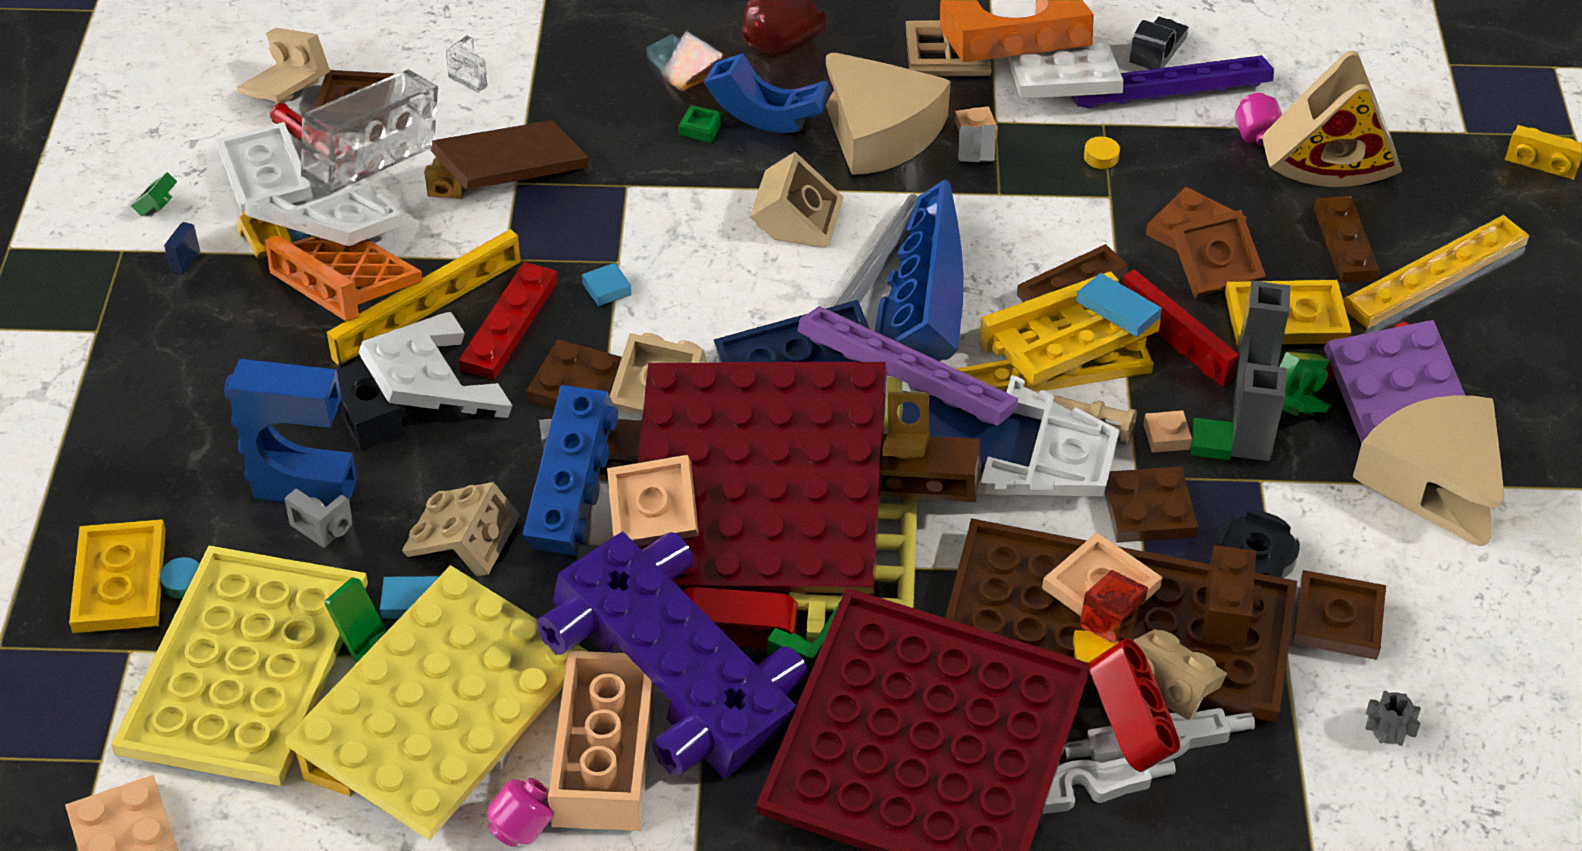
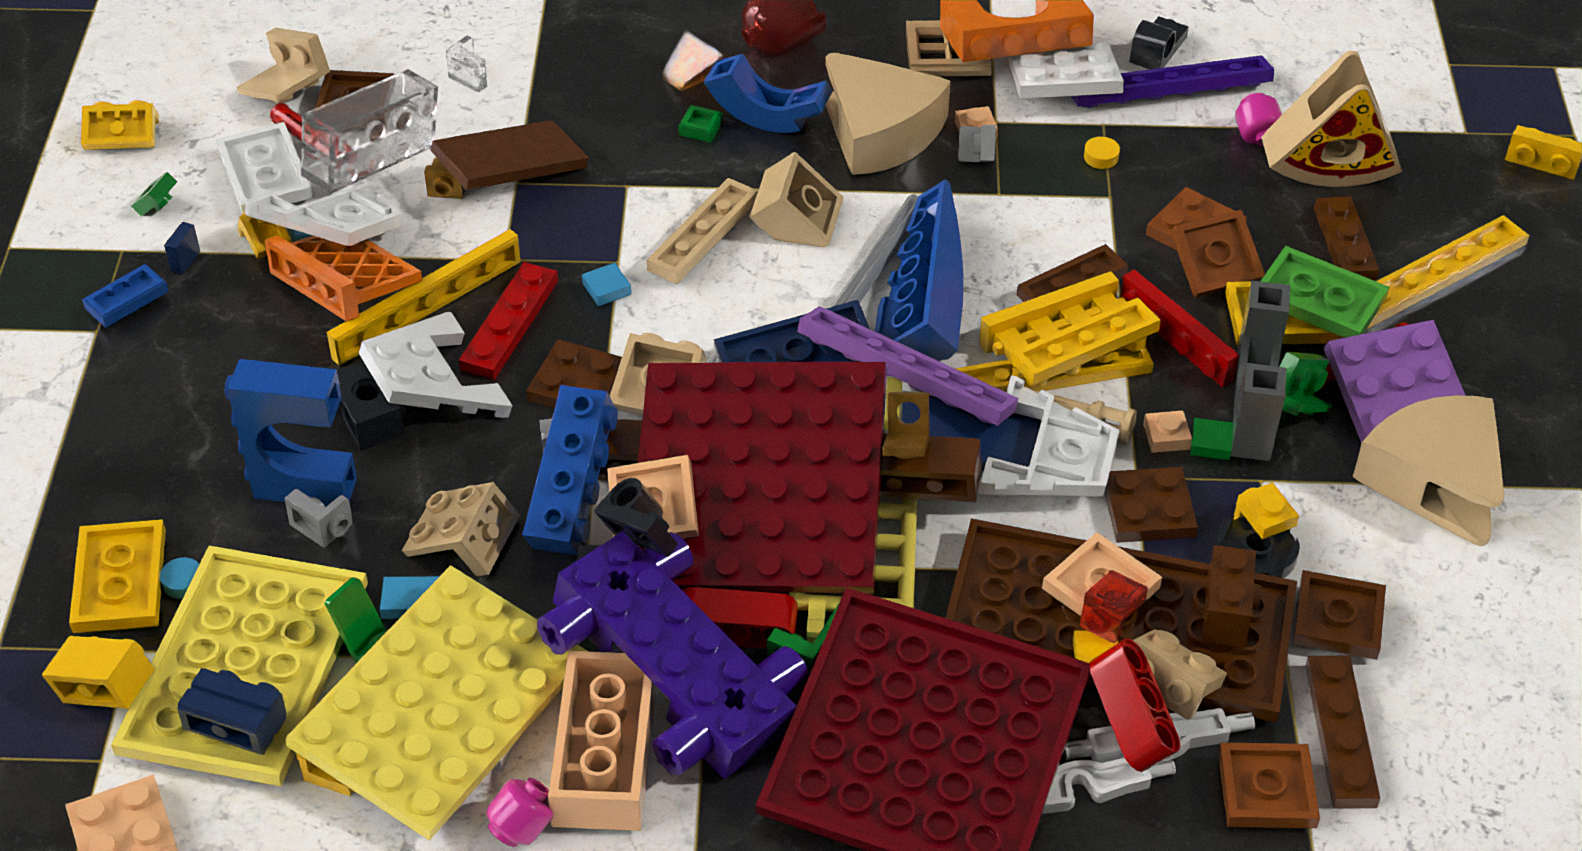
clear light blue plate [646,34,694,74] -> none
dark azure tile [1076,273,1162,337] -> none
dark grey gear [1365,691,1421,746] -> none
none -> yellow brick [42,636,155,709]
none -> yellow bracket [81,100,159,150]
none -> blue plate [82,264,169,328]
none -> dark blue brick [177,668,287,755]
none -> black plate [594,478,678,557]
none -> tan plate [647,178,758,284]
none -> dark orange plate [1218,742,1320,828]
none -> yellow bracket [1234,482,1299,539]
none -> bright green plate [1260,246,1389,338]
none -> reddish brown plate [1305,656,1380,809]

